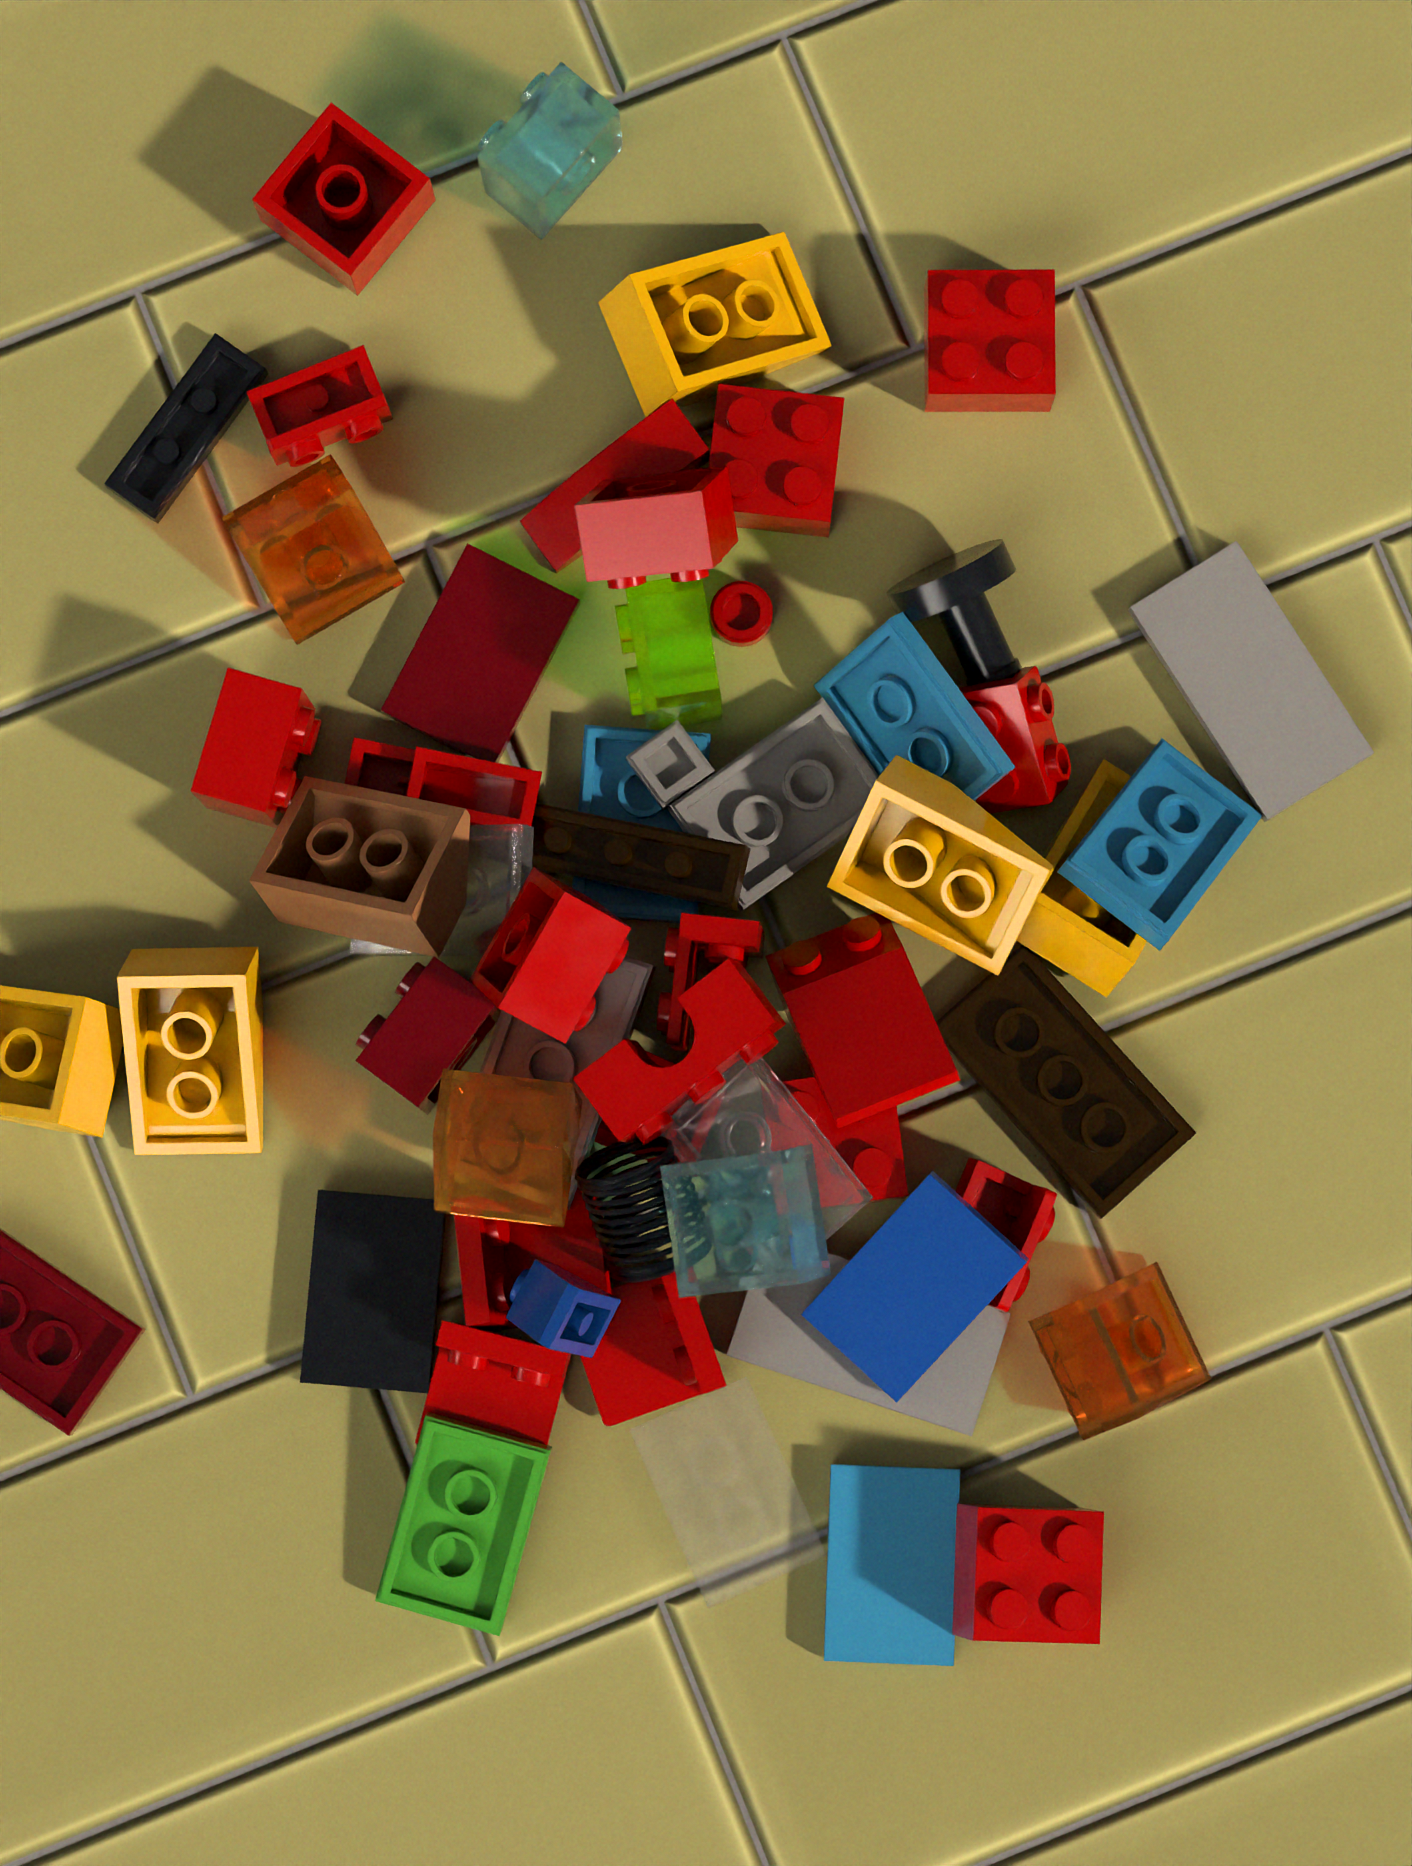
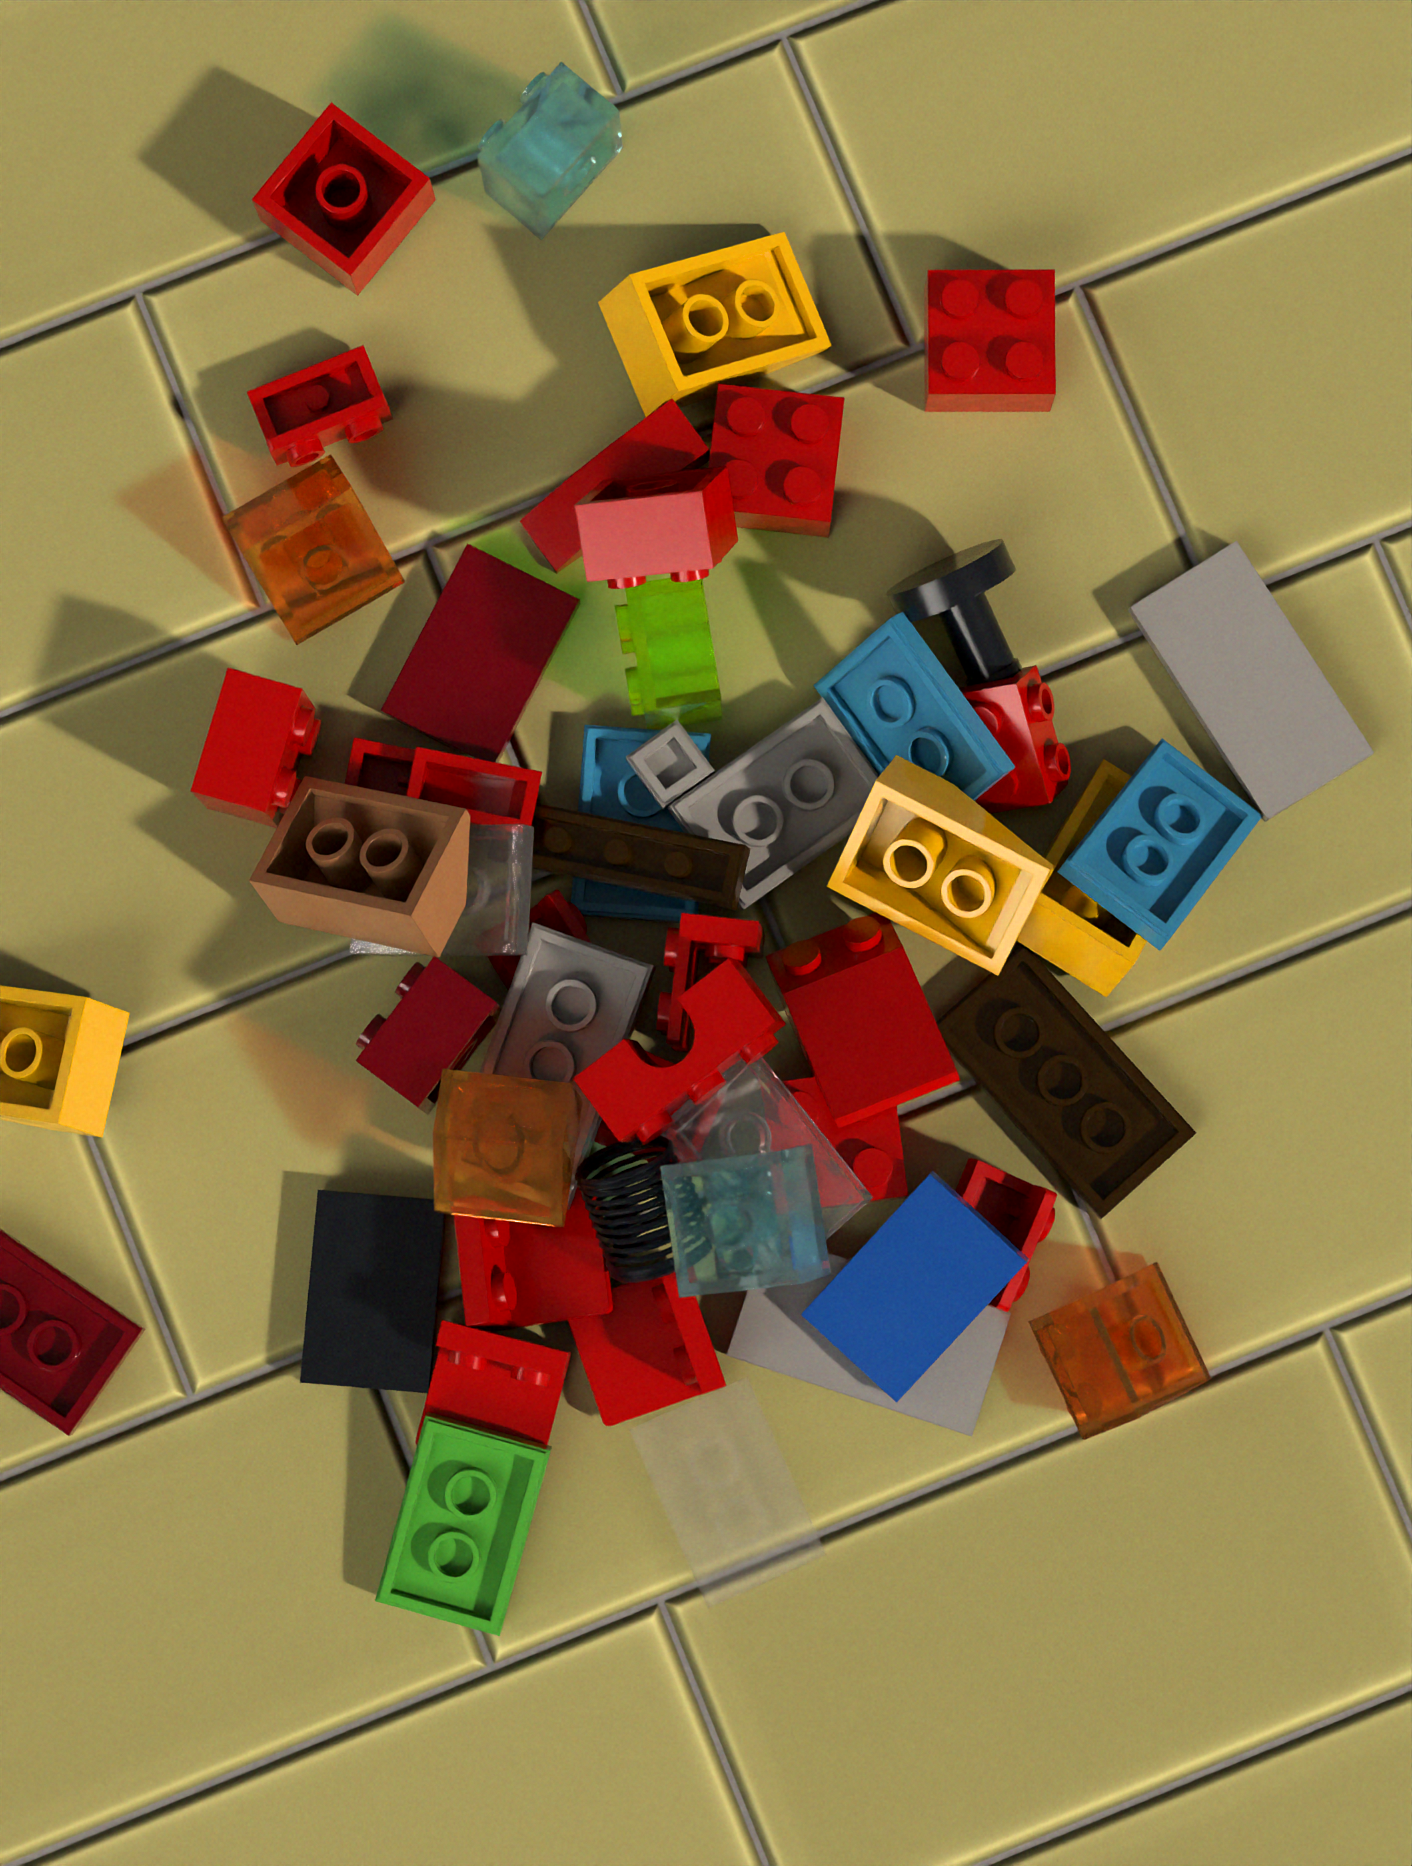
black tile [104,333,268,524] -> none
yellow slope [117,947,263,1155] -> none
red brick [469,867,631,1044] -> none
blue slope [506,1259,621,1358] -> none
red tile [710,581,773,647] -> none
dark azure tile [823,1464,960,1666] -> none
red brick [952,1503,1104,1644] -> none

